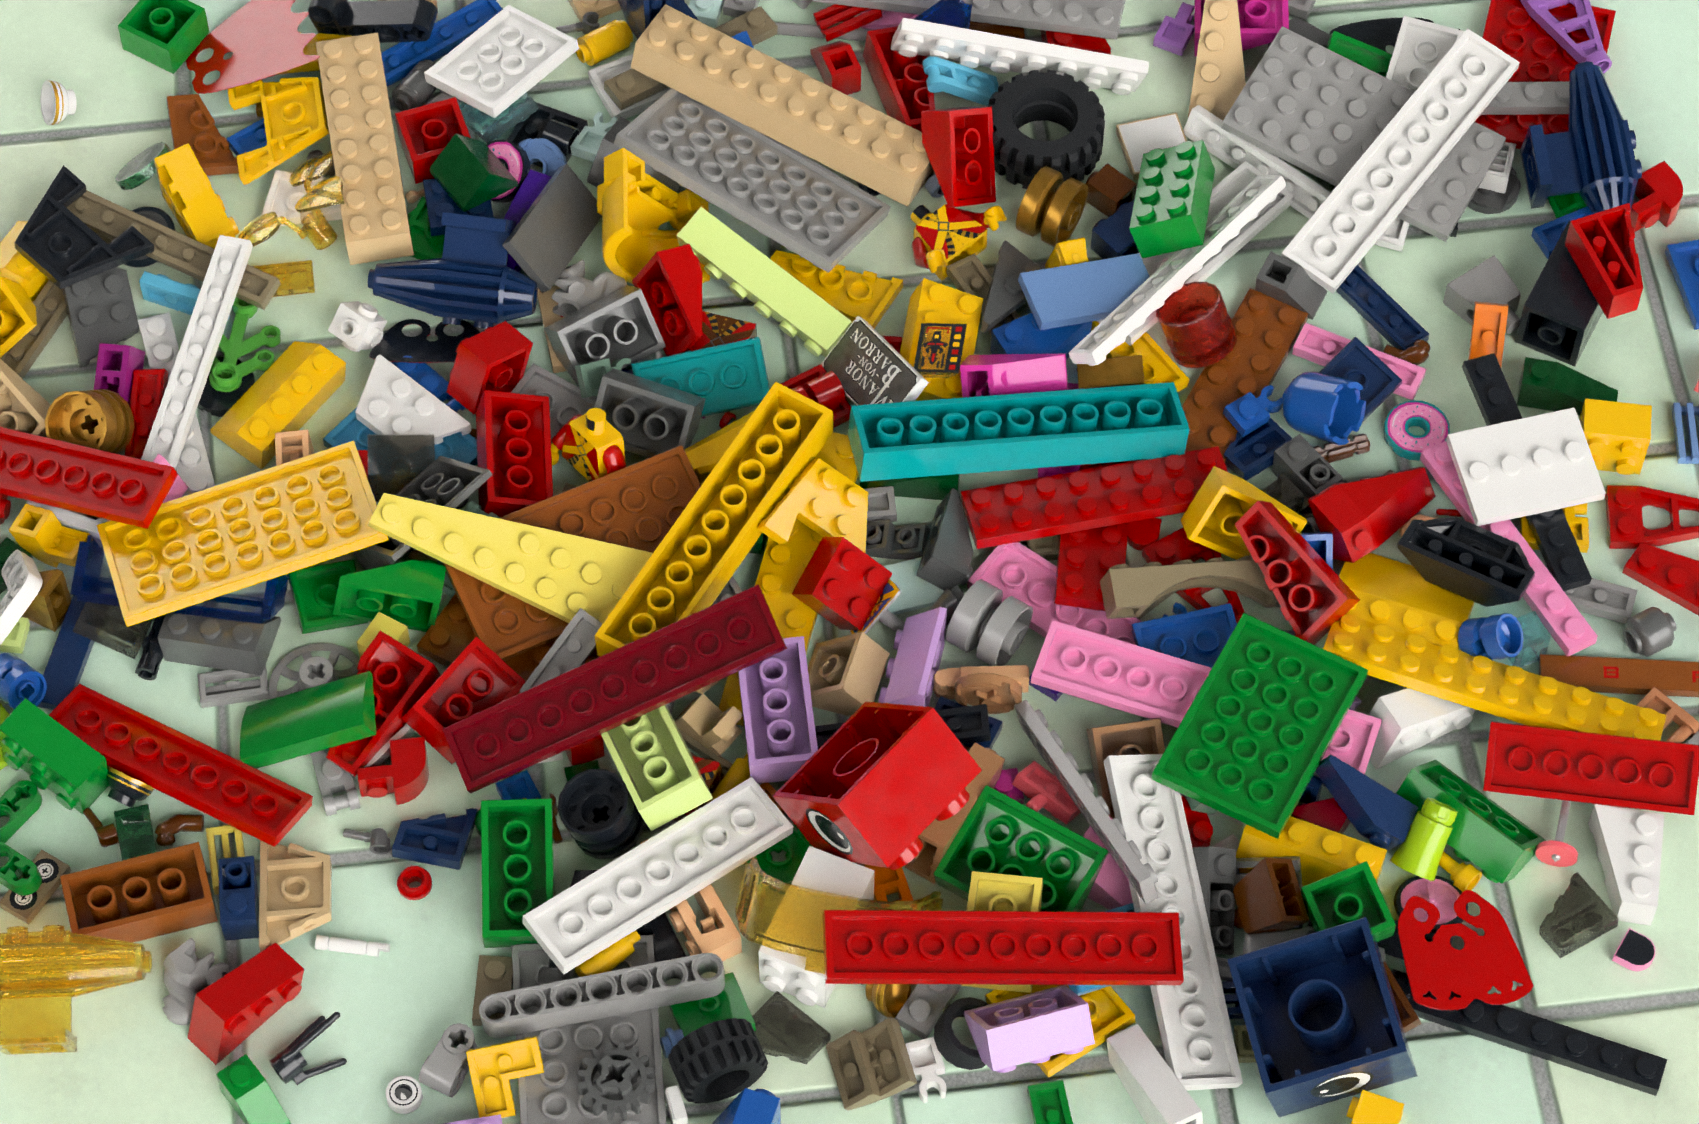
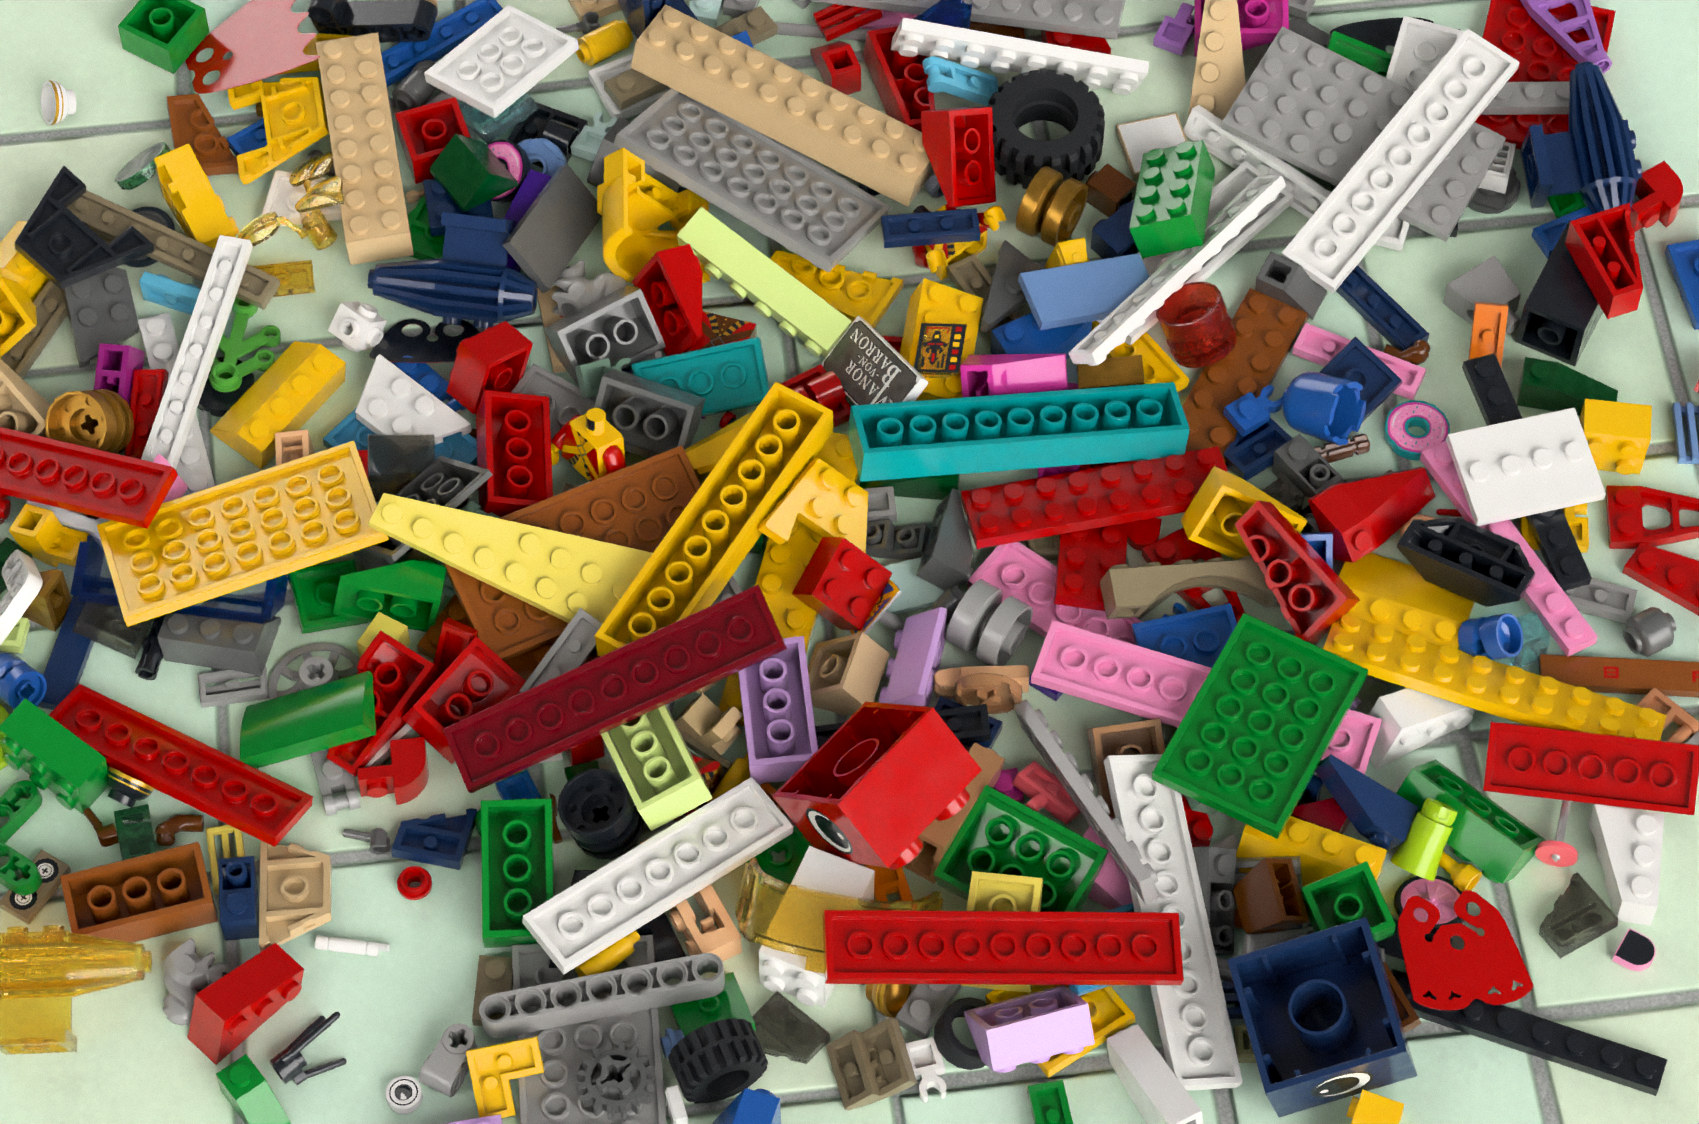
none -> red tile [433,618,478,674]
none -> dark blue tile [881,208,980,248]

